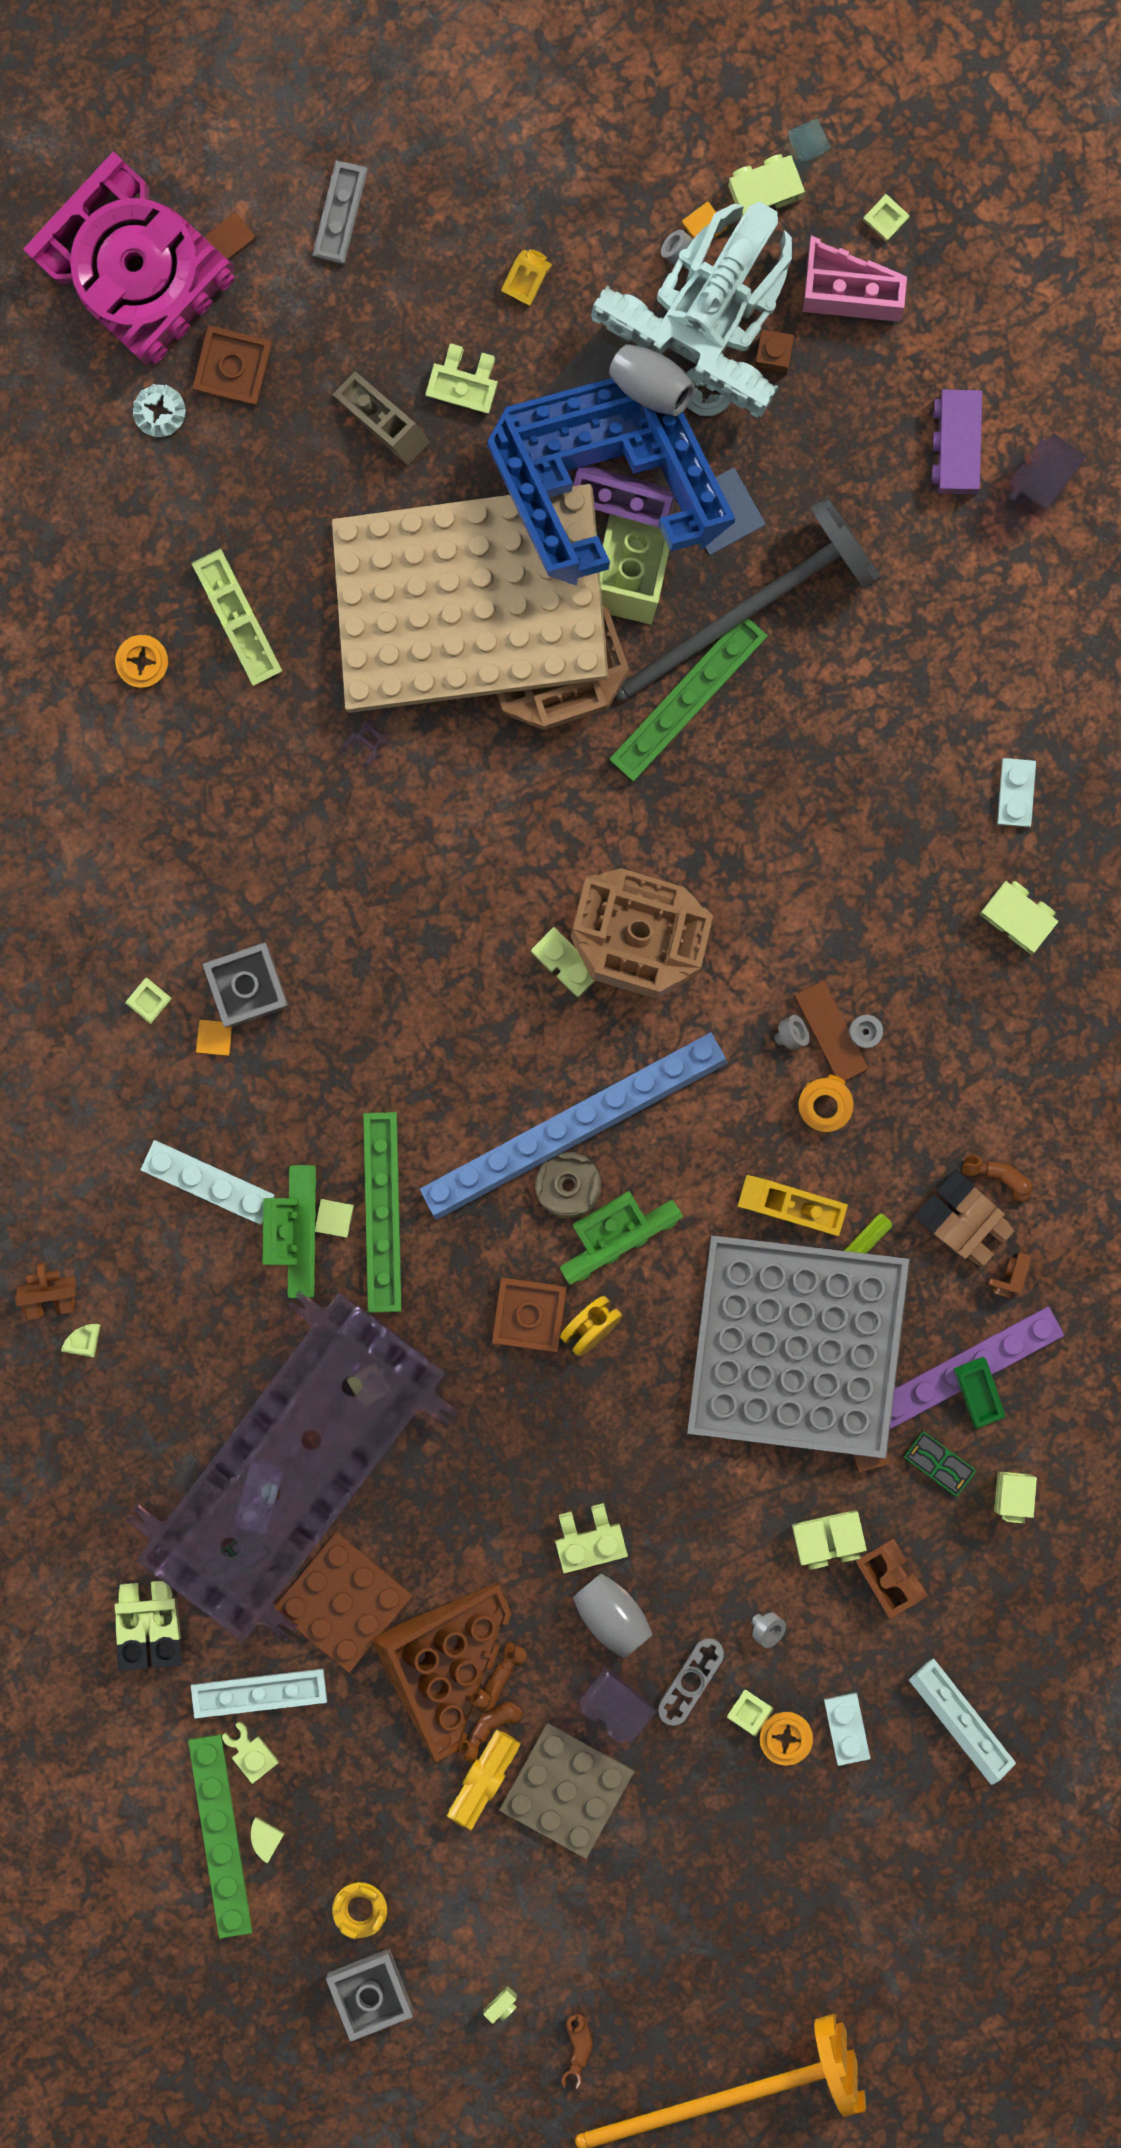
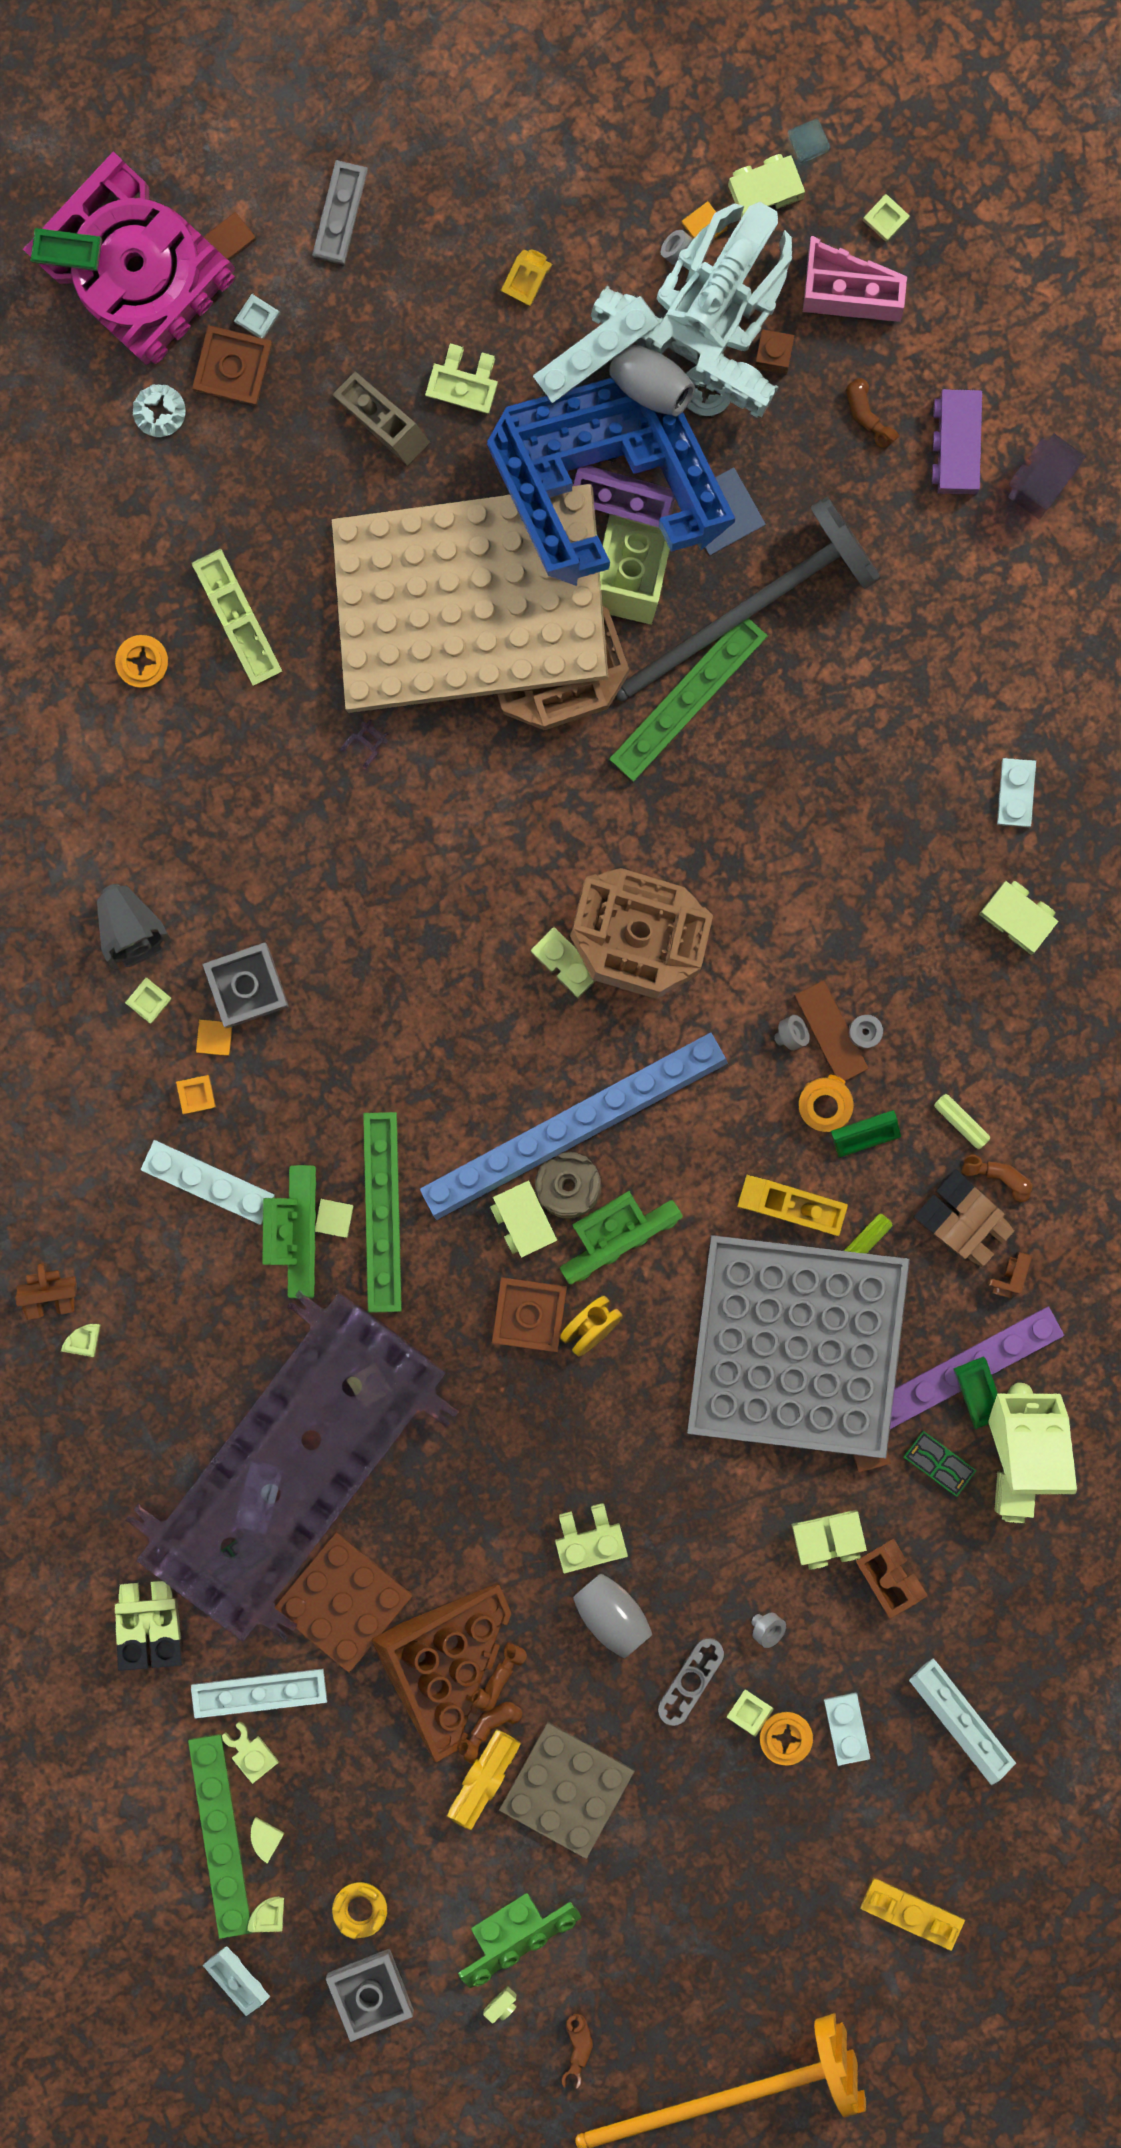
clear purple brick [579,1665,657,1744] -> none
none -> green tile [30,228,102,272]
none -> dark grey cone [97,884,172,969]
none -> light orange plate [176,1075,216,1114]
none -> light aqua plate [203,1946,270,2016]
none -> light aqua tile [234,294,280,339]
none -> yellowish green tile [247,1896,284,1932]
none -> bright green bracket [458,1893,582,1988]
none -> yellowish green piece [490,1180,557,1258]
none -> light aqua plate [533,296,660,403]
none -> green tile [831,1110,901,1157]
none -> dark orange arm [846,378,899,448]
none -> yellow plate [860,1877,965,1951]
none -> yellowish green axle [934,1094,990,1149]
none -> yellowish green slope [988,1383,1077,1494]

